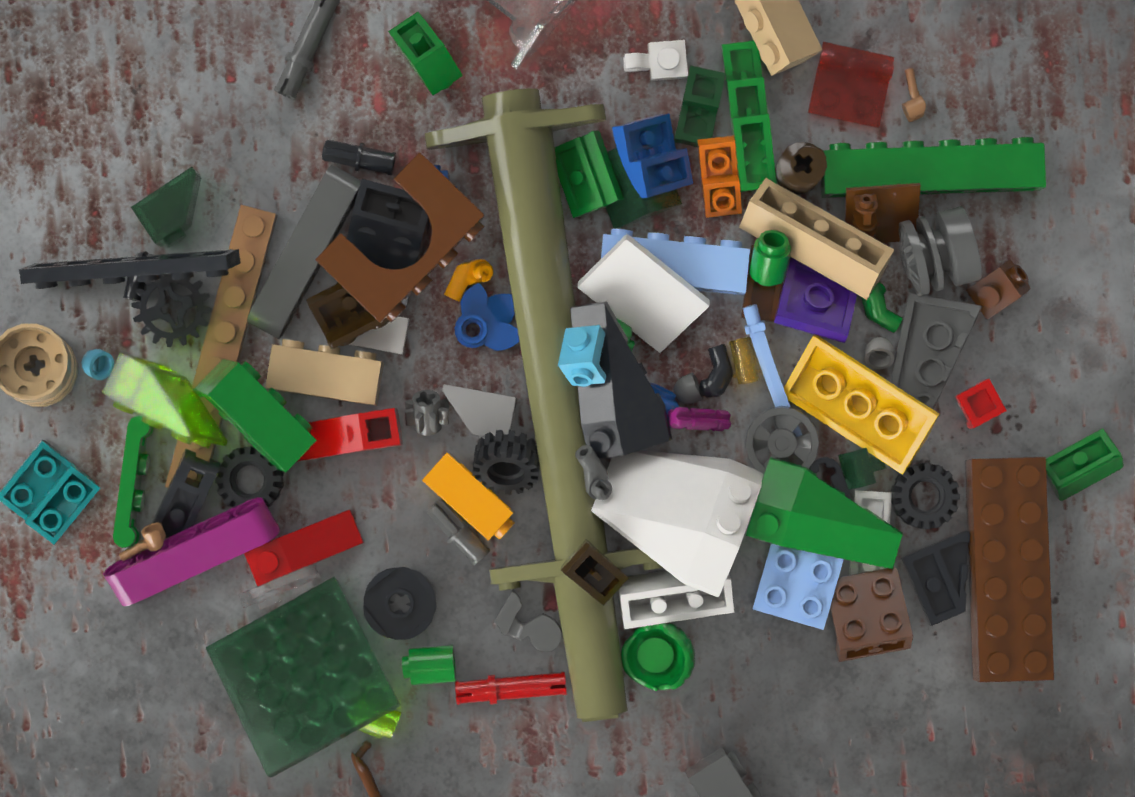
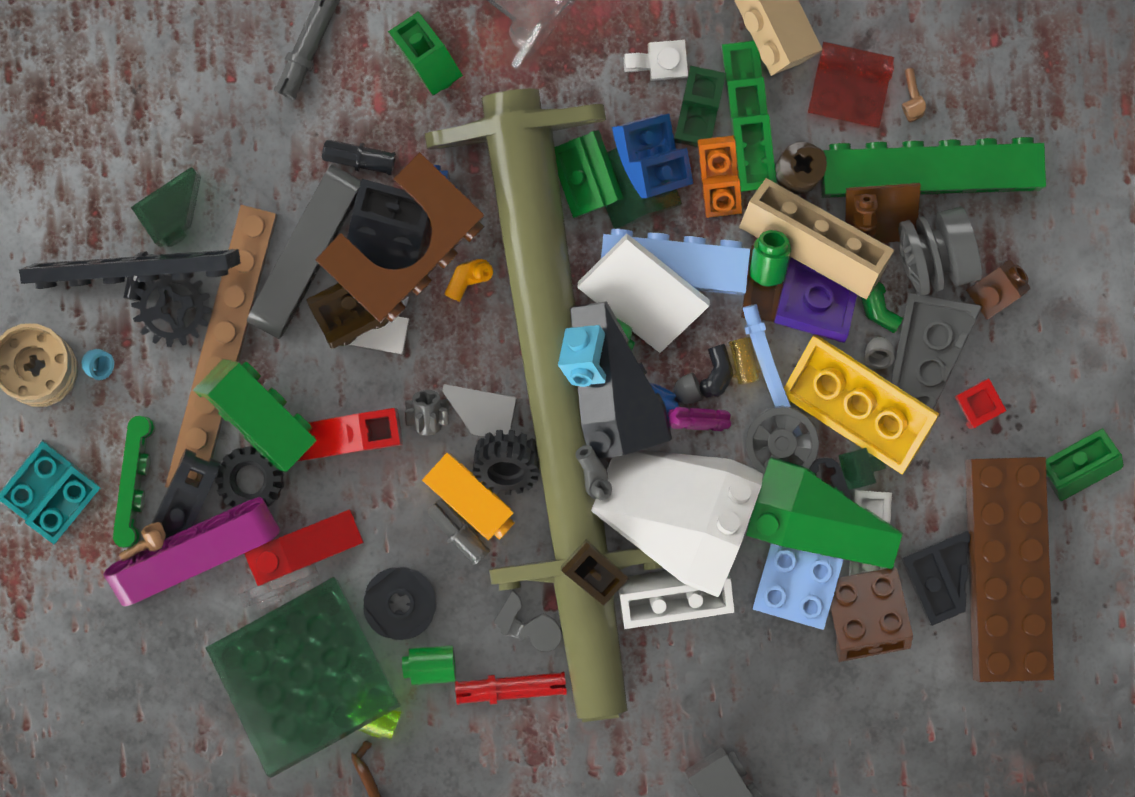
clear neon green slope [102,353,228,448] -> none
tan brick [265,339,384,406] -> none
blue plate [455,283,520,351] -> none
green piece [621,623,695,691] -> none
black tyre [891,463,960,529] -> none

